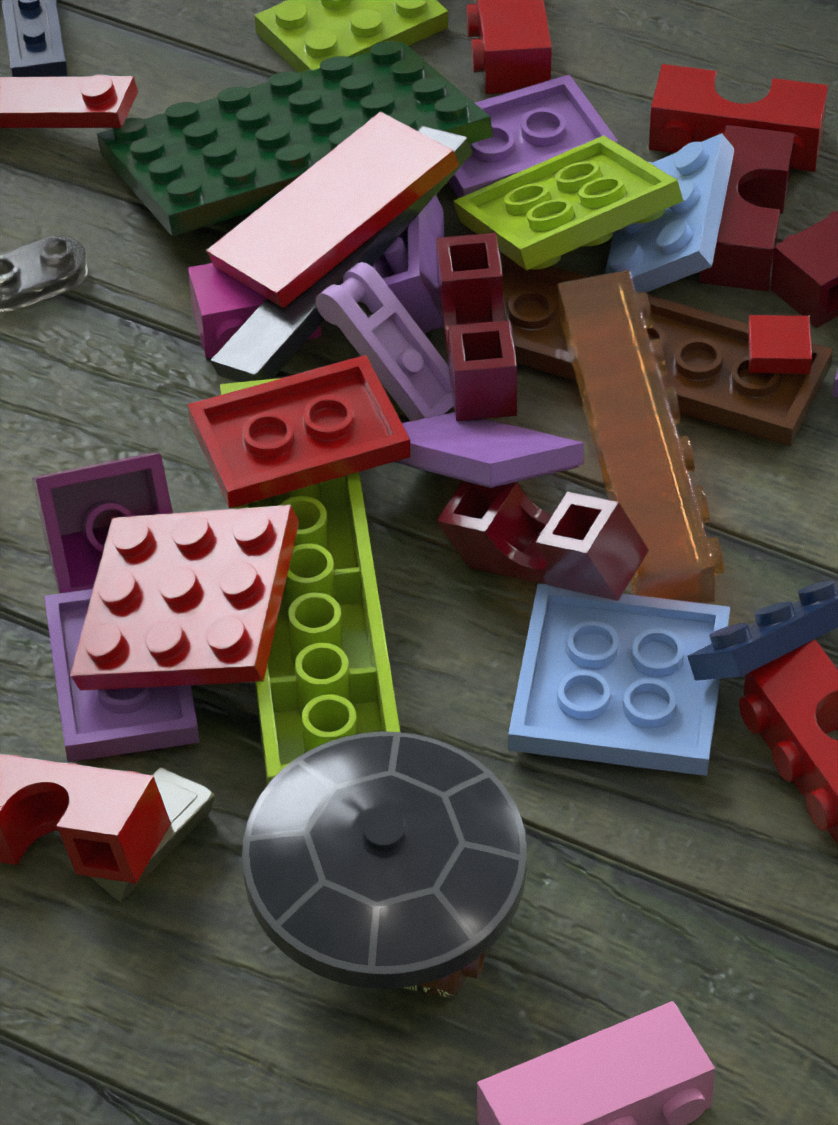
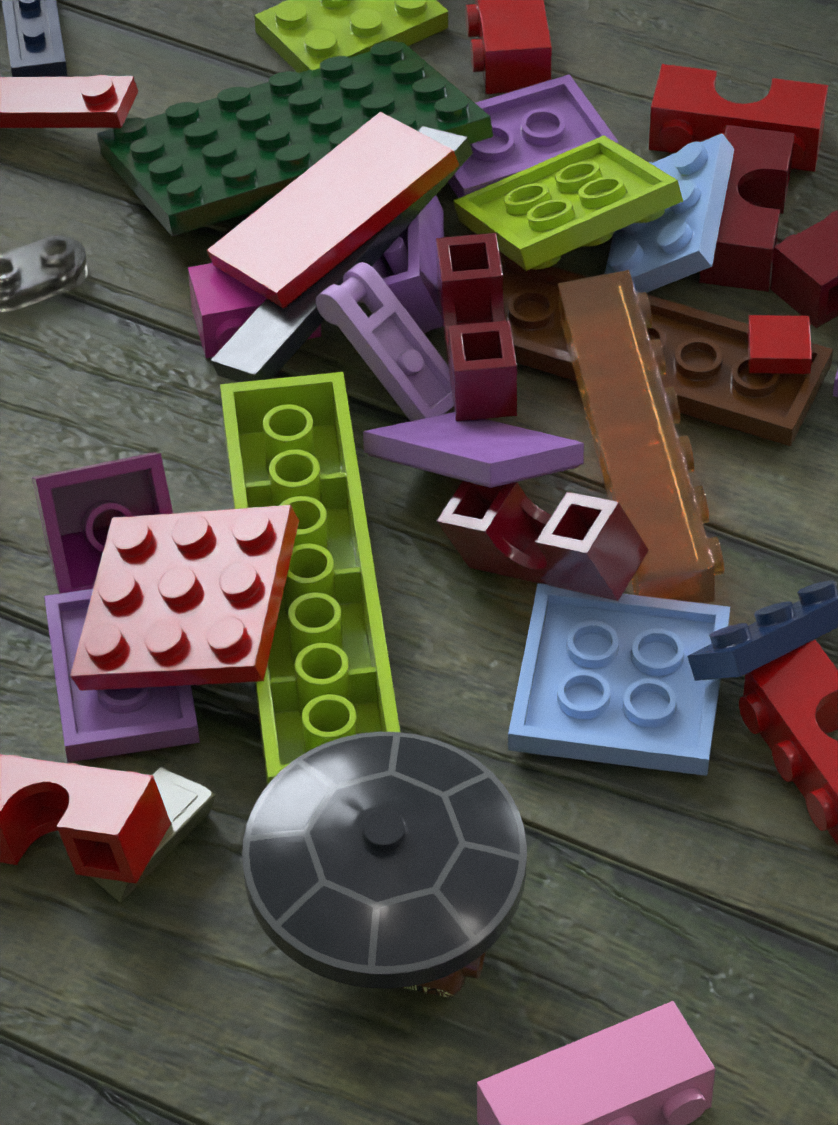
red plate [187,355,411,509] -> none

